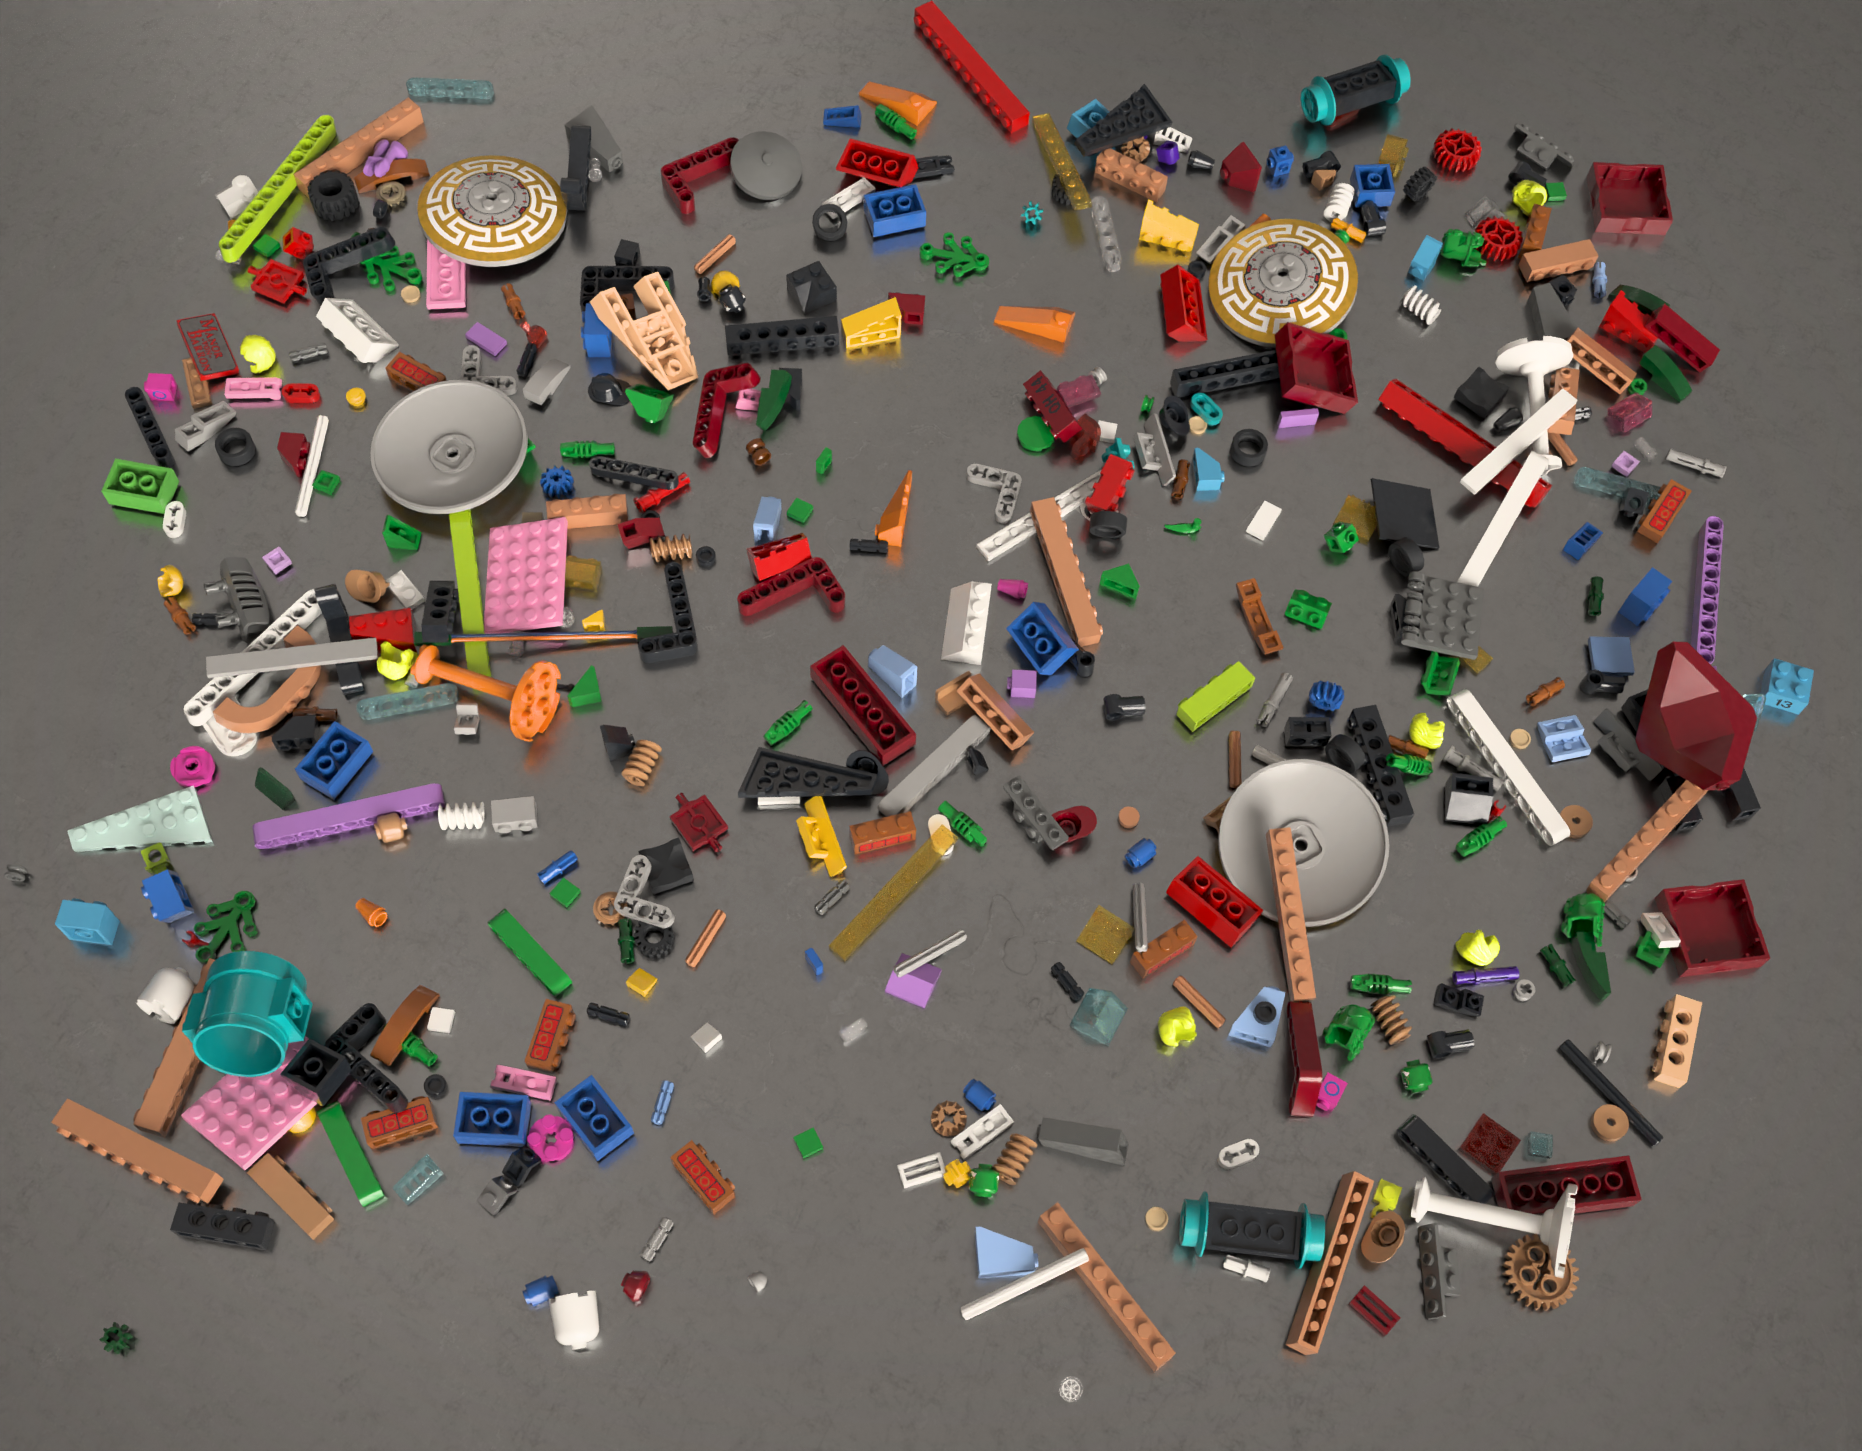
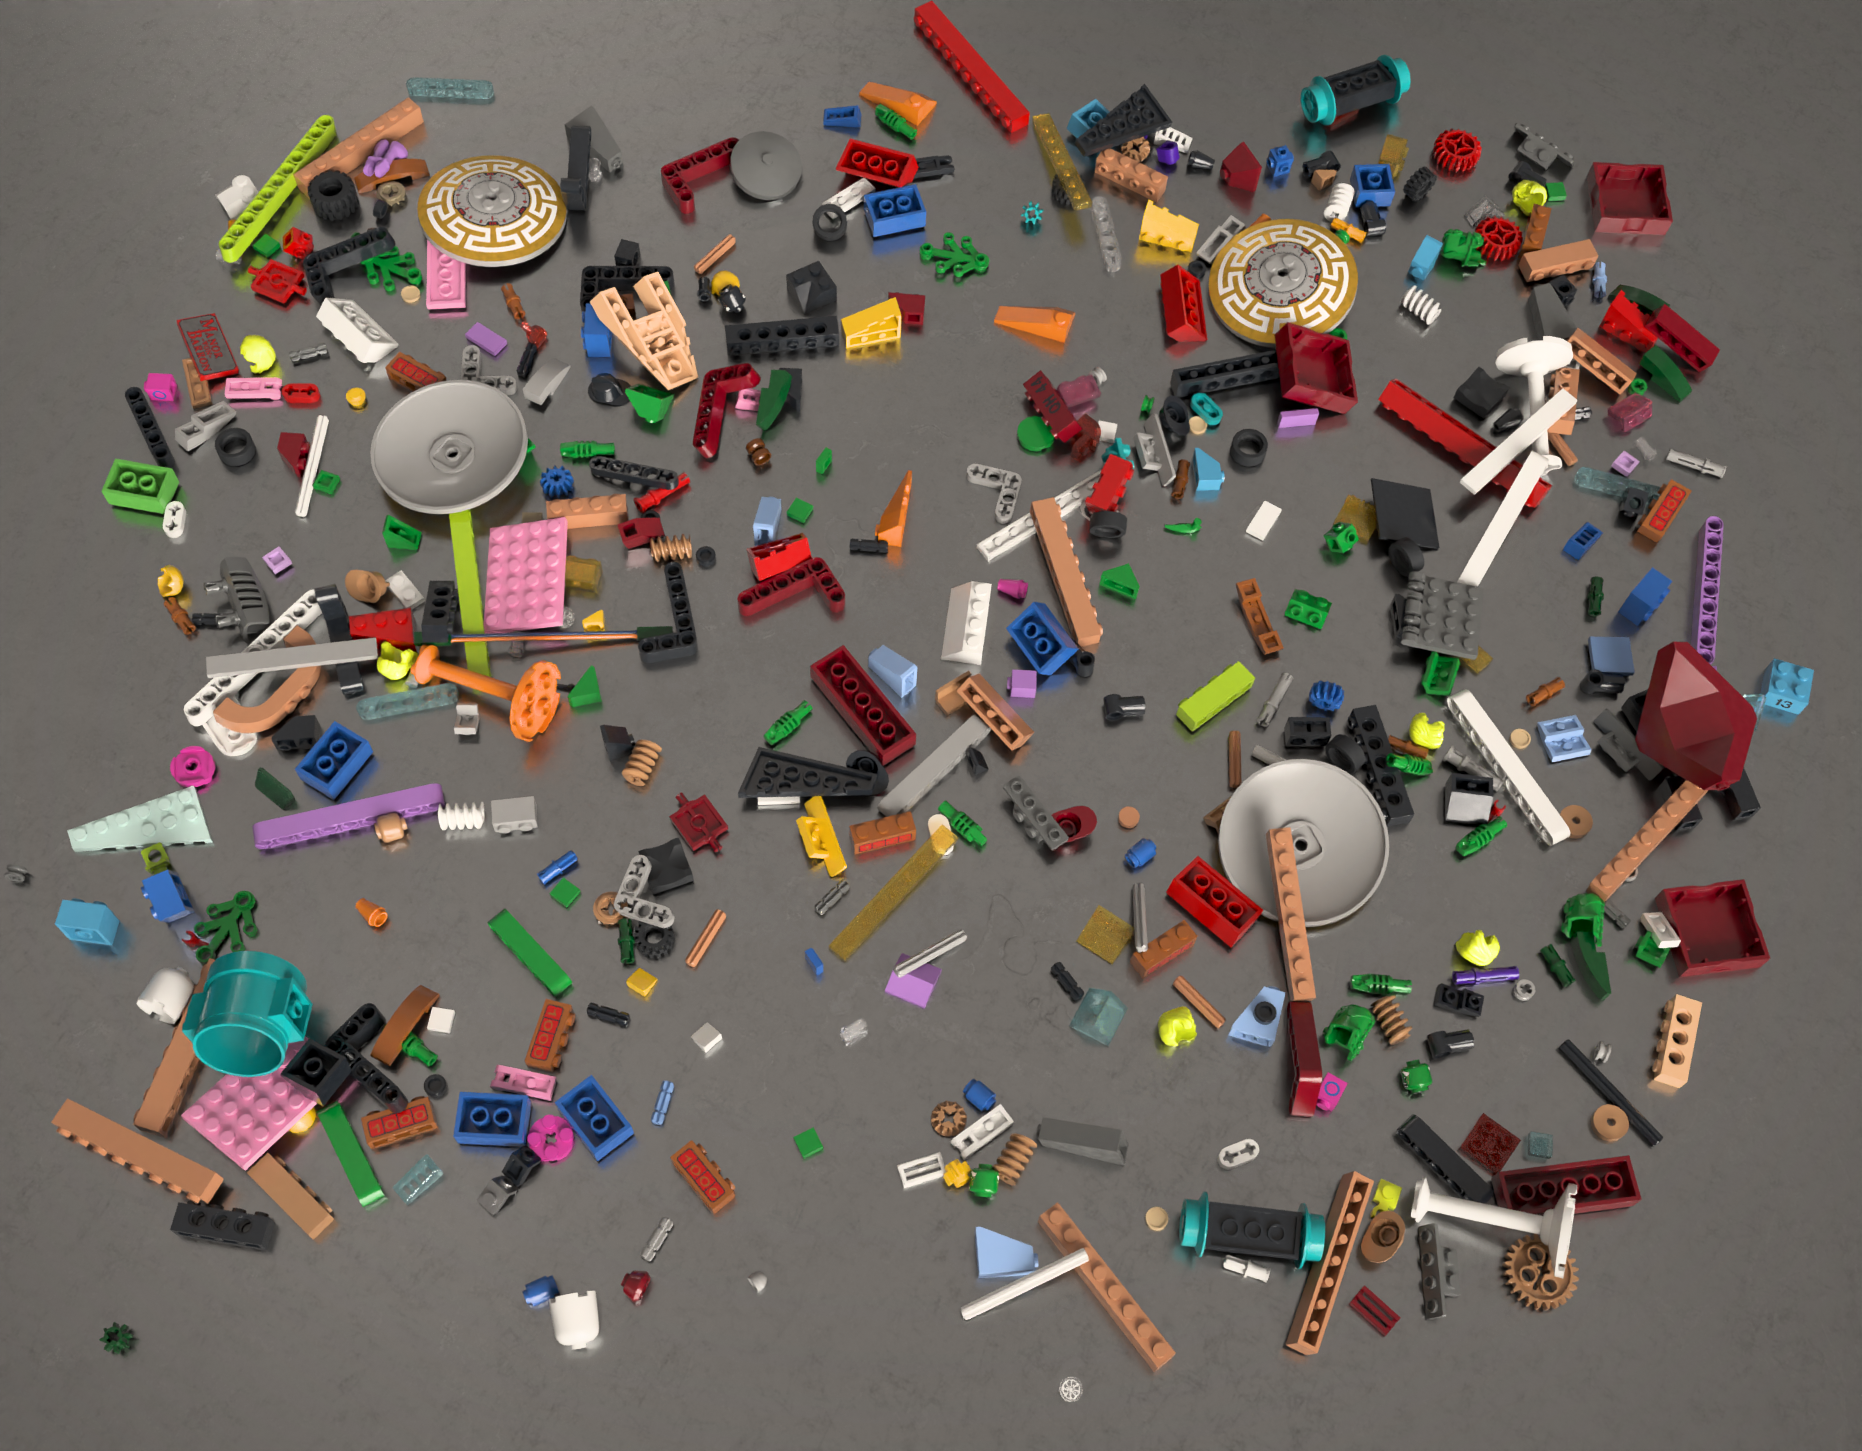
reddish brown pin [293,706,338,722] -> none

